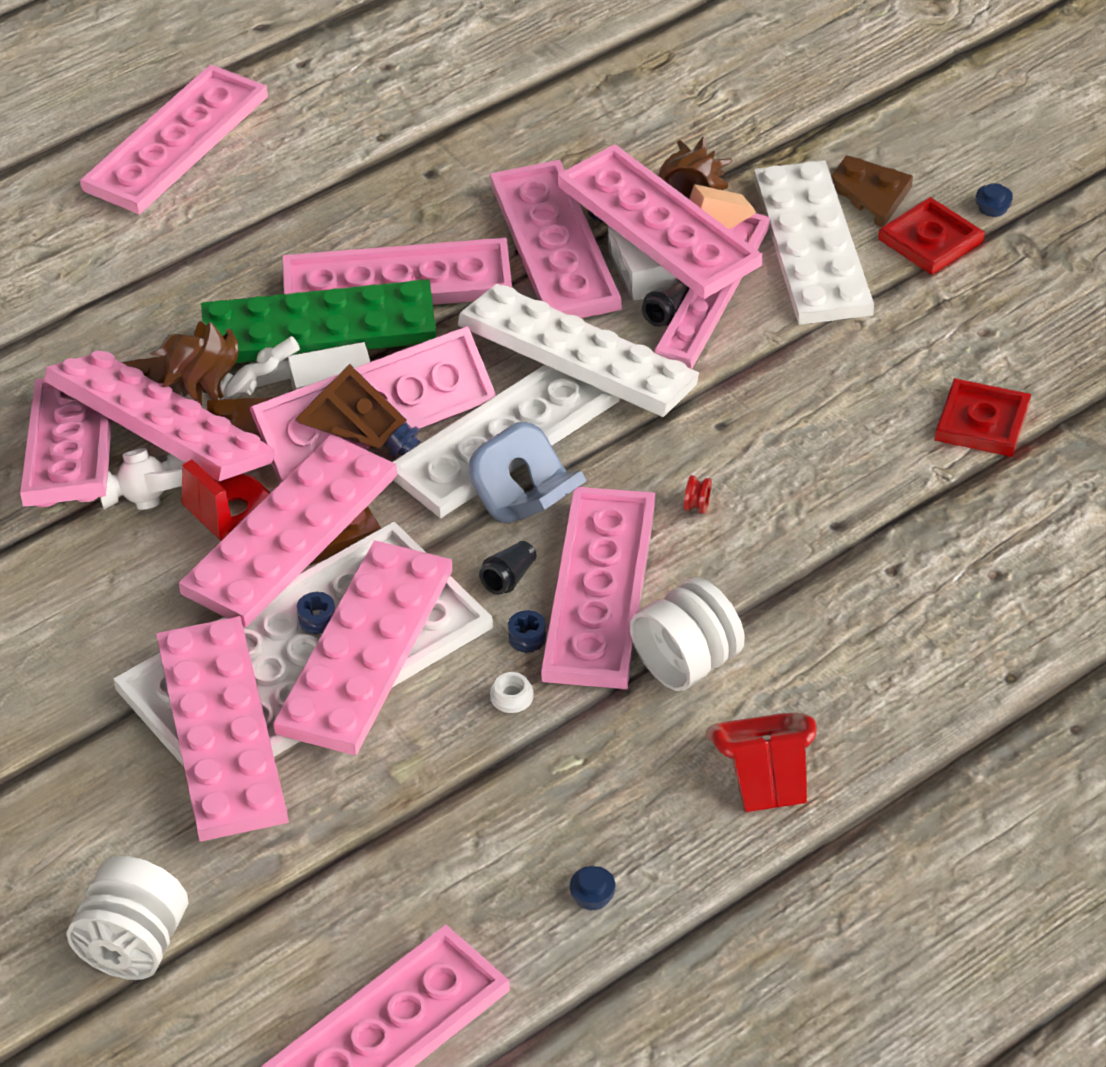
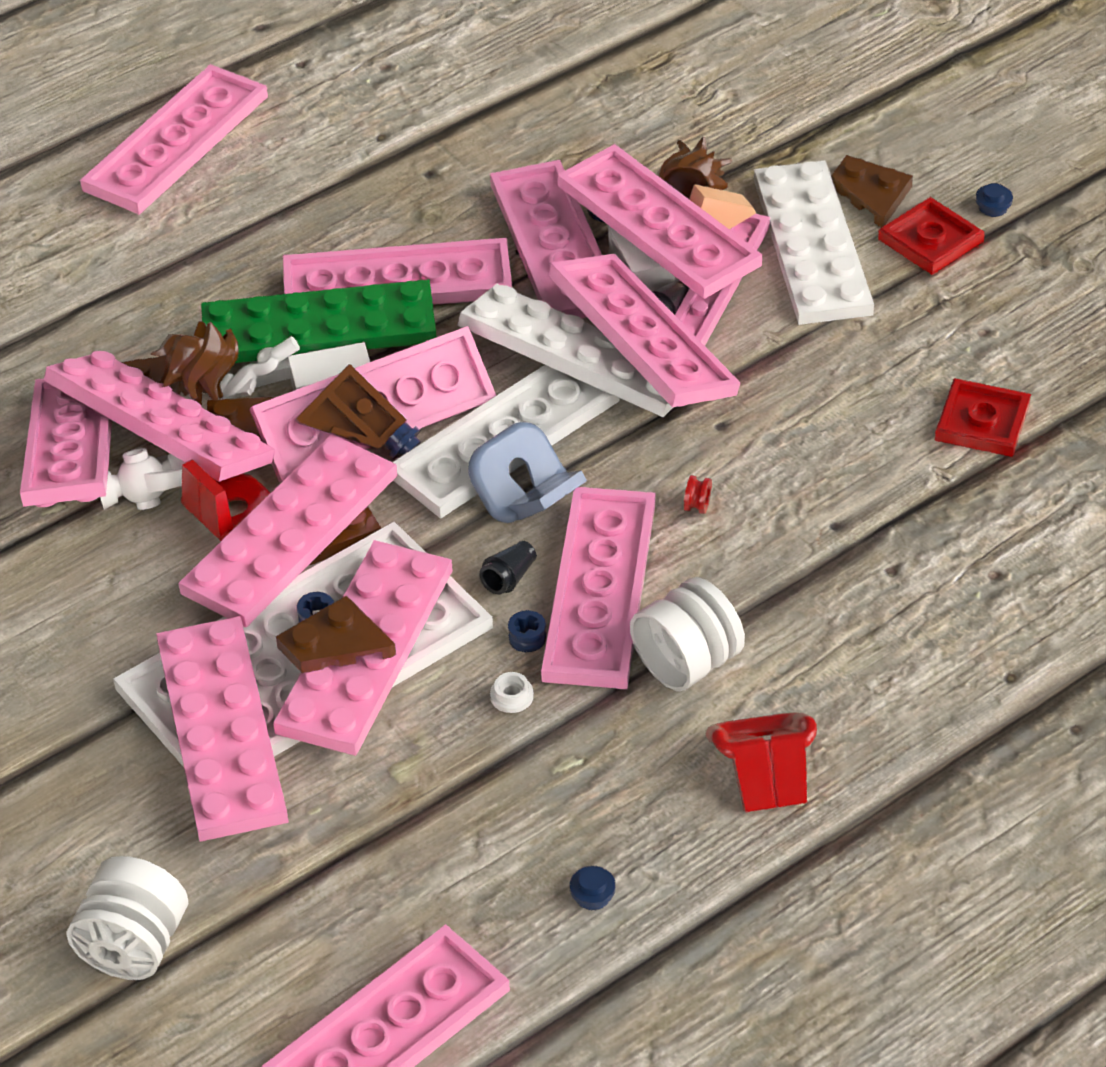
none -> reddish brown wing [276,595,396,673]
none -> bright pink plate [548,254,741,407]

